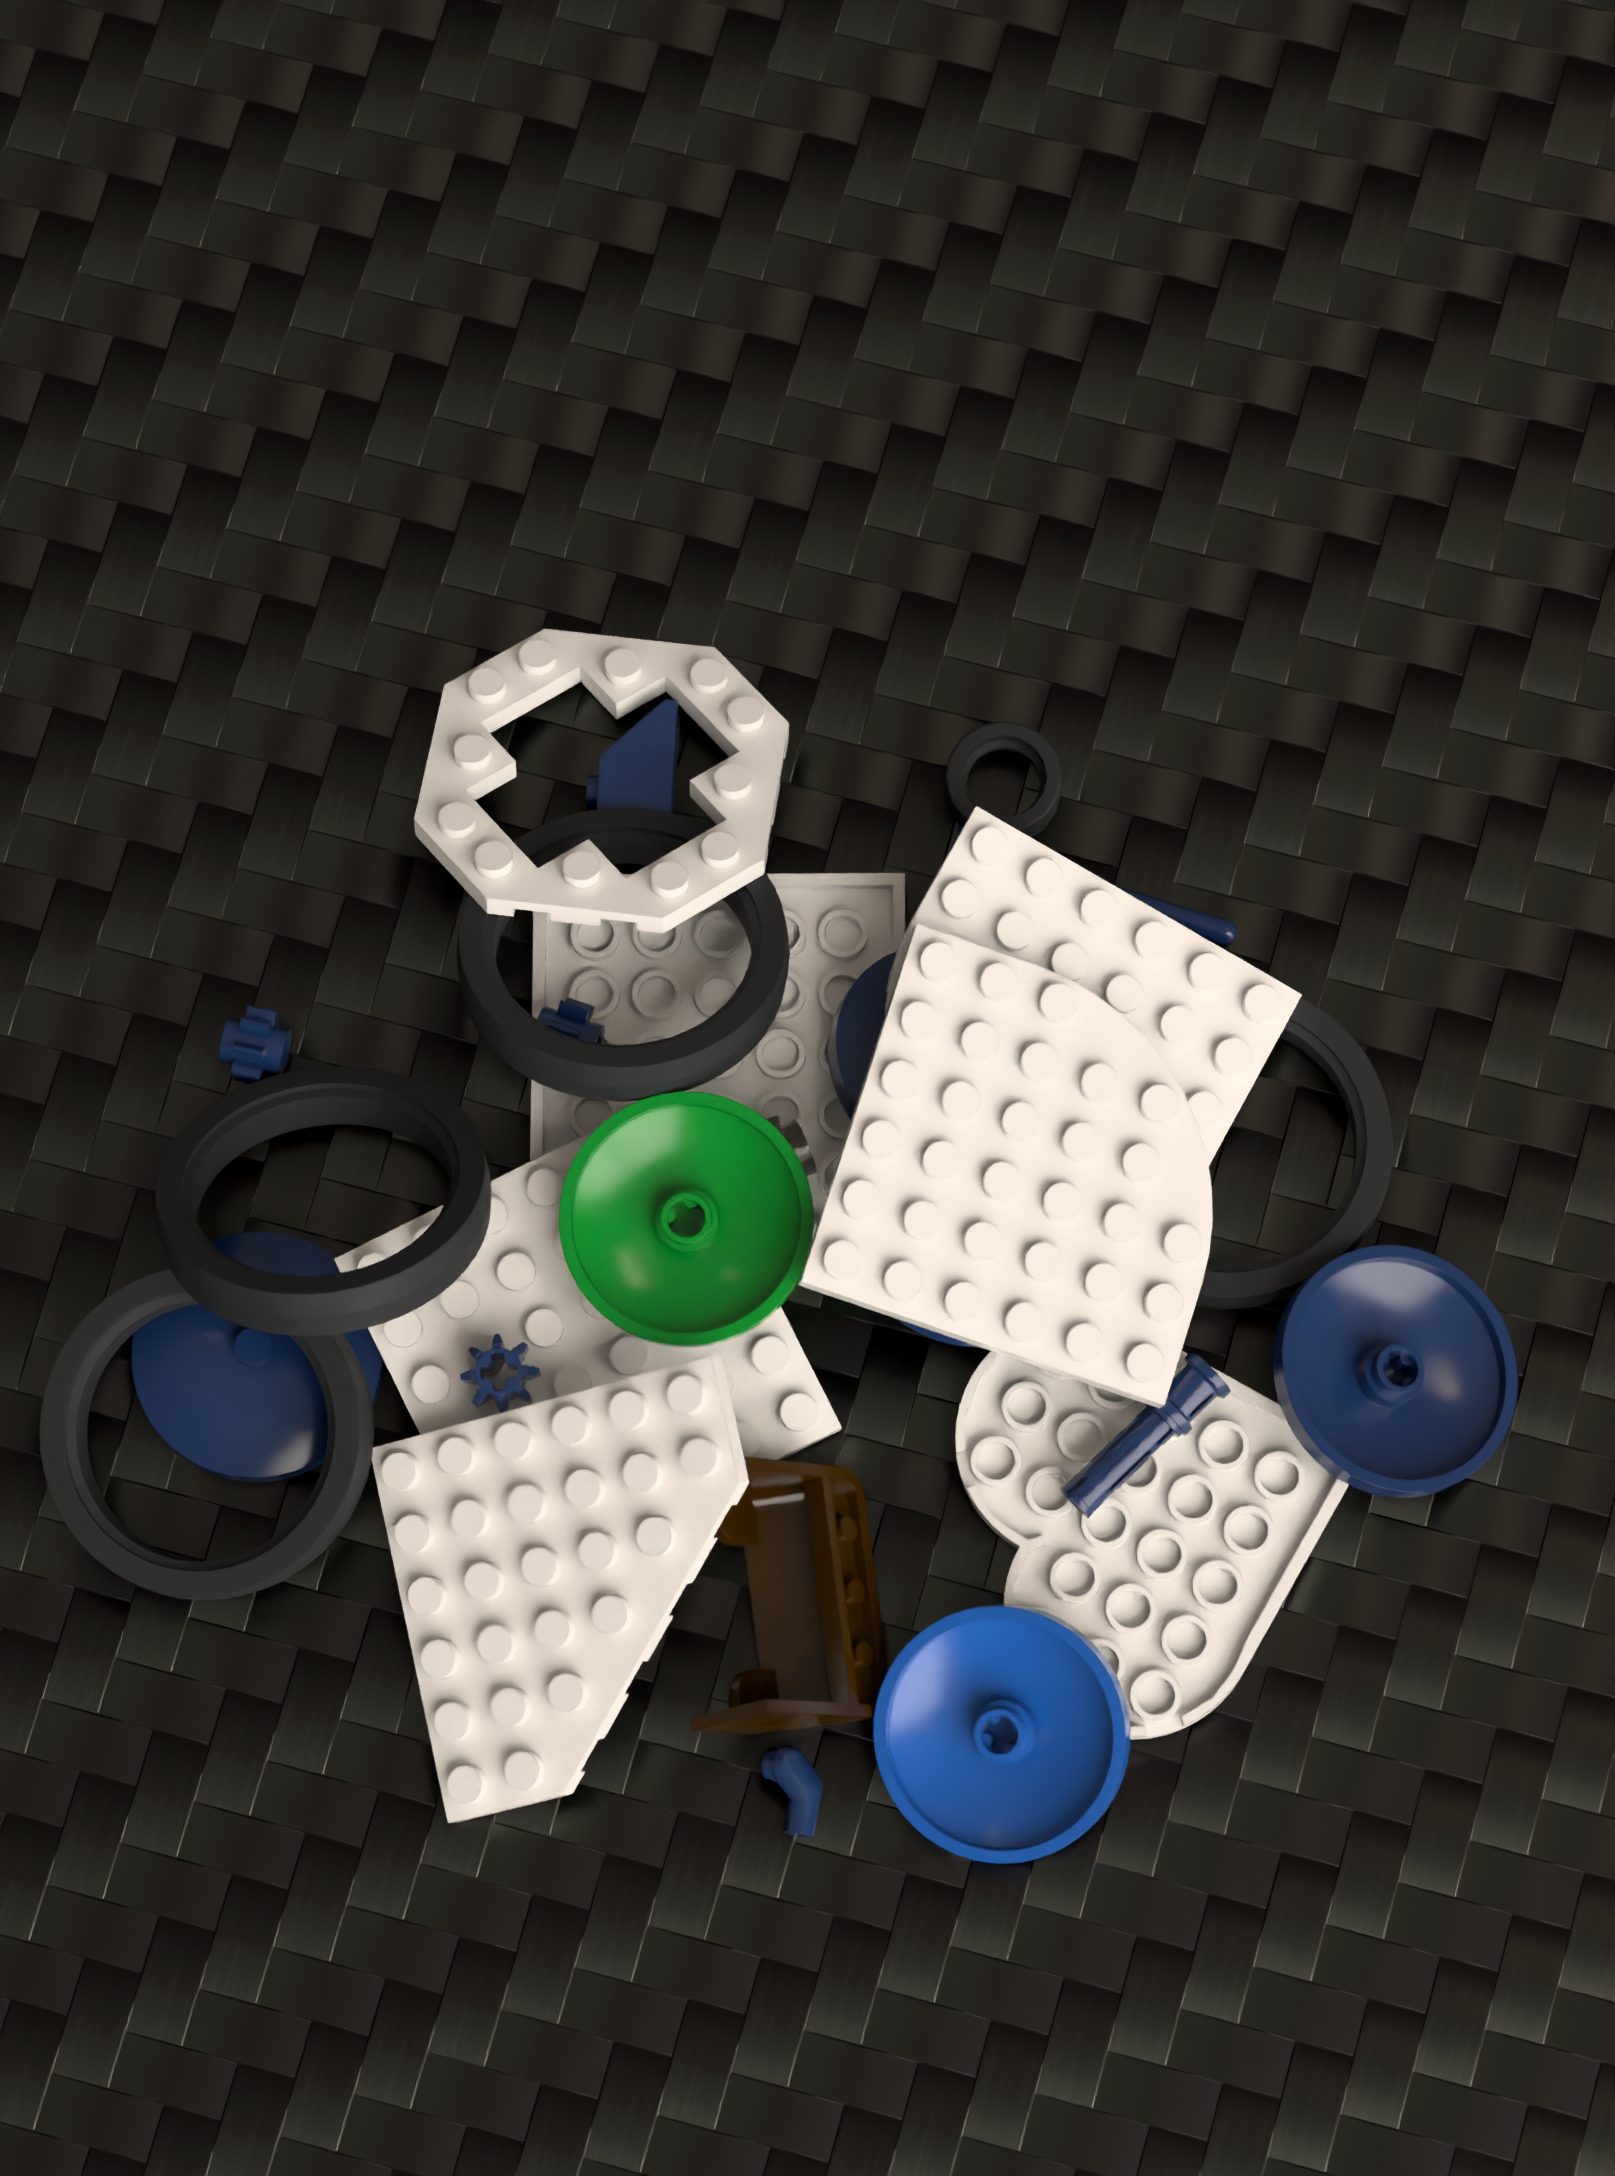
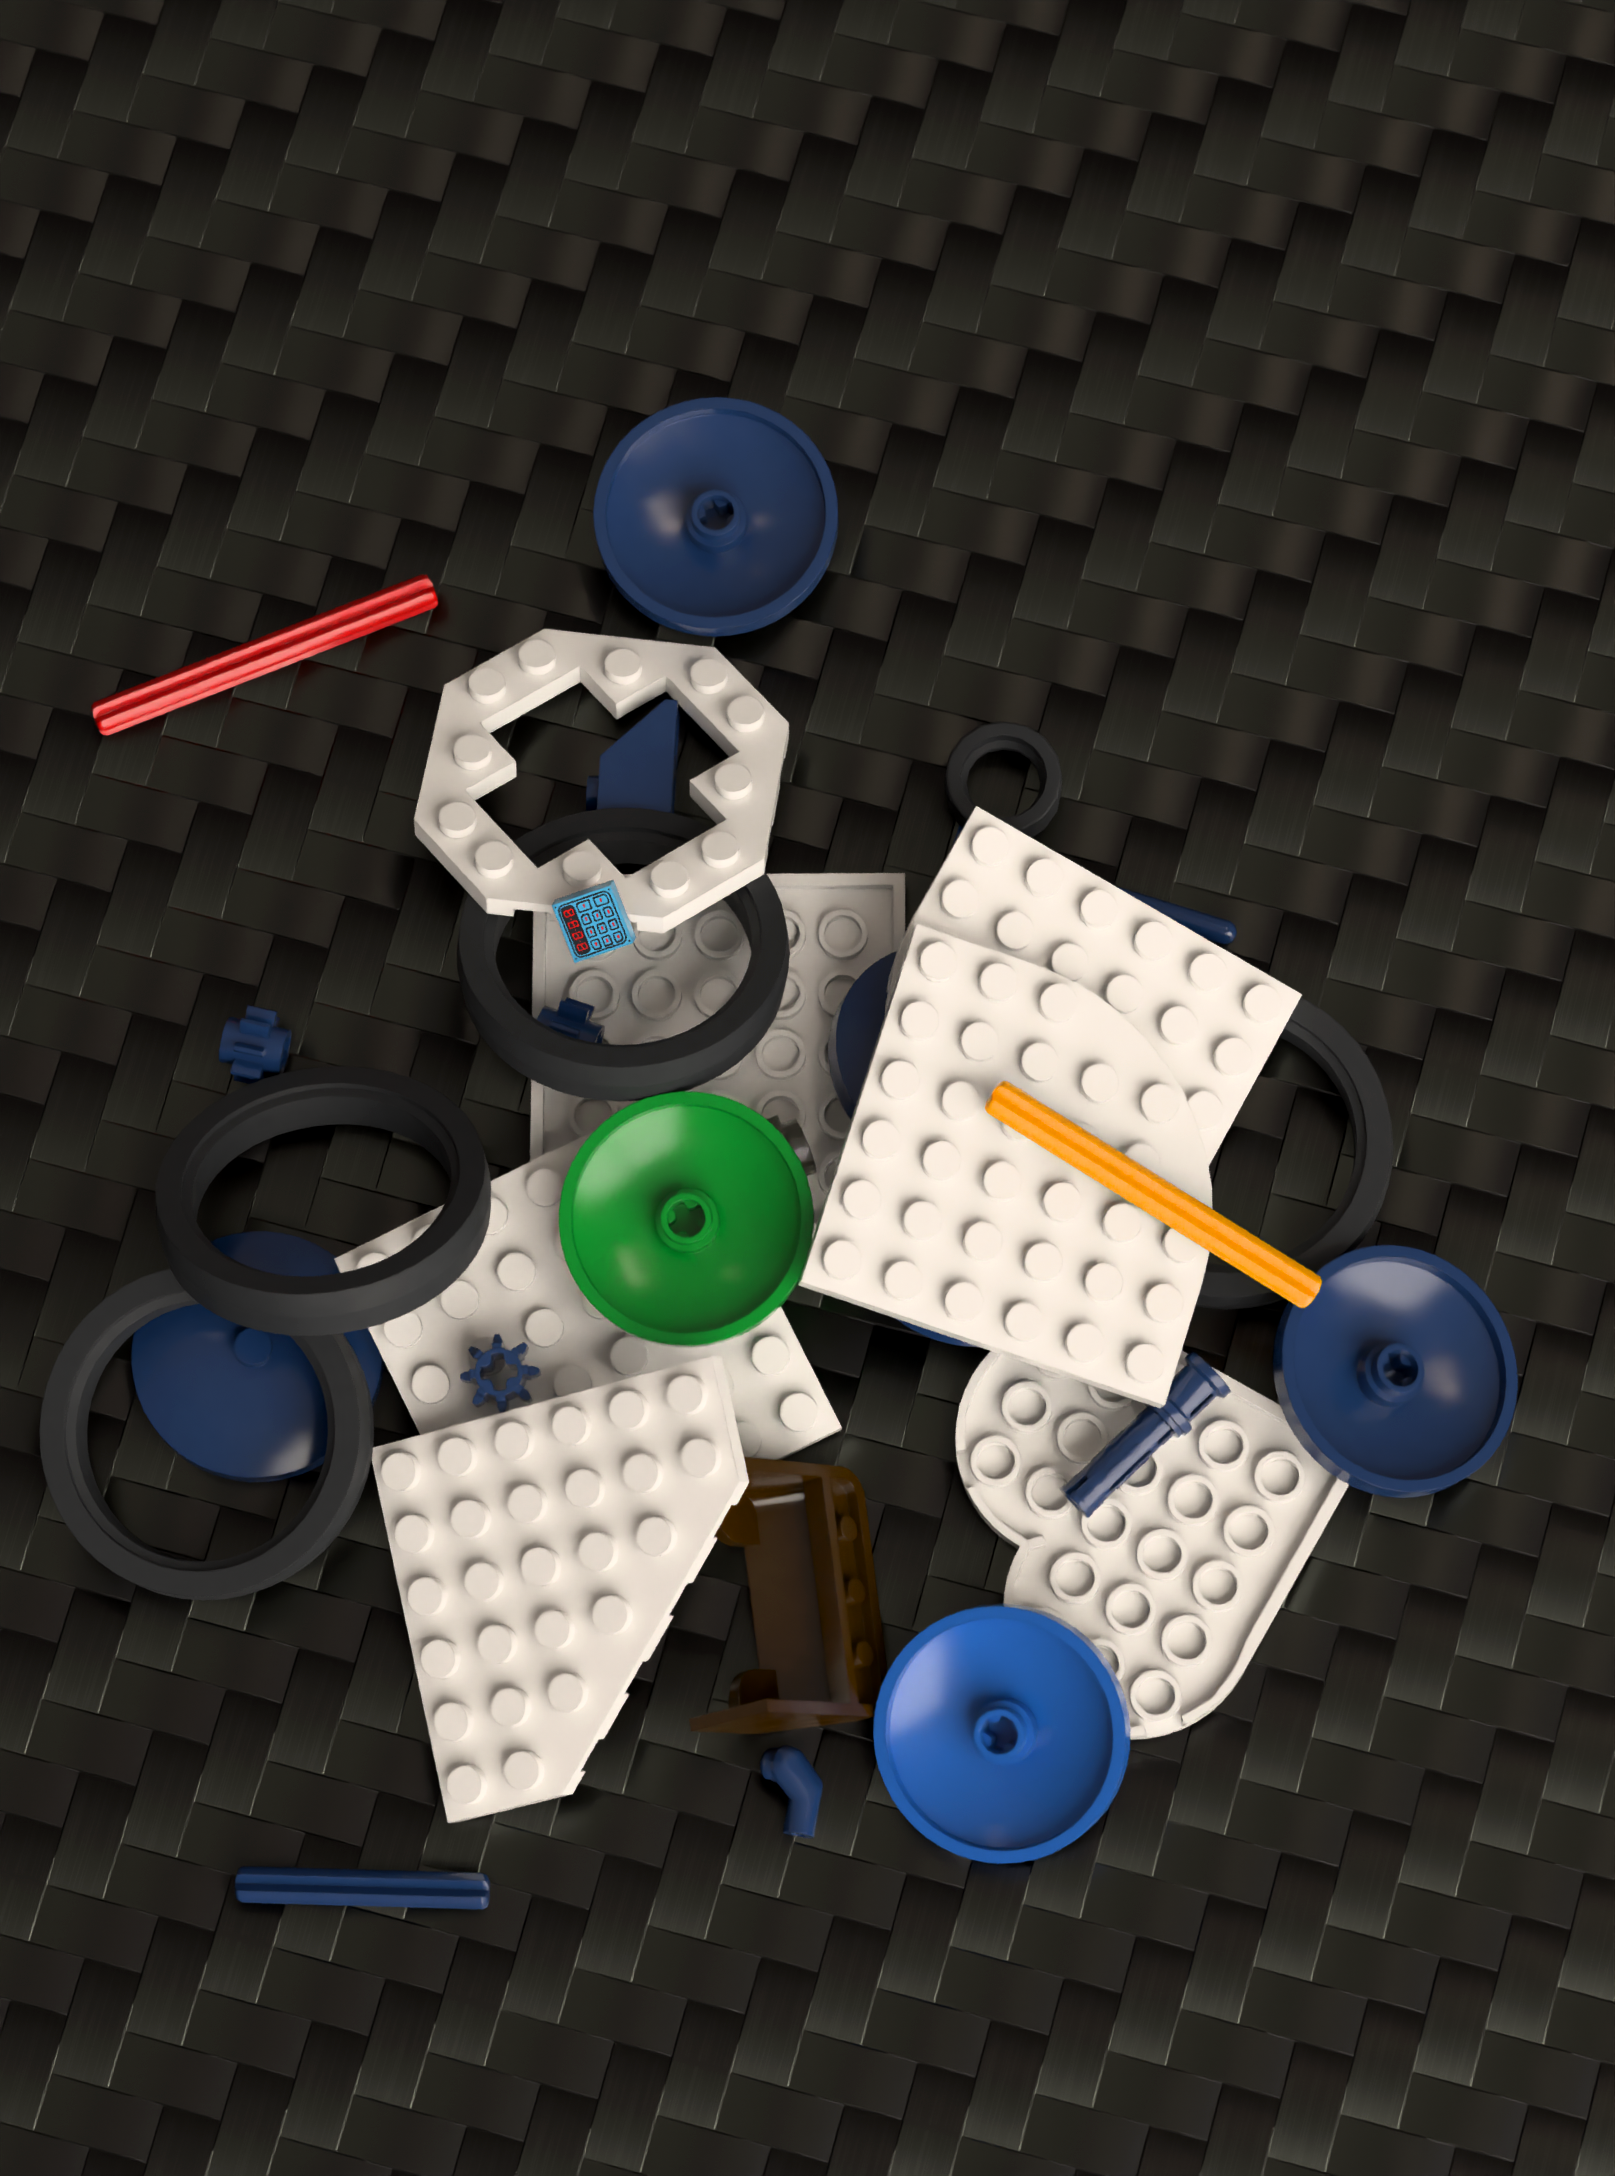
none -> axle [91,574,438,736]
none -> dark blue axle [235,1866,490,1909]
none -> tile [552,880,636,963]
none -> dark blue dish [593,397,838,637]
none -> light orange axle [985,1081,1322,1308]

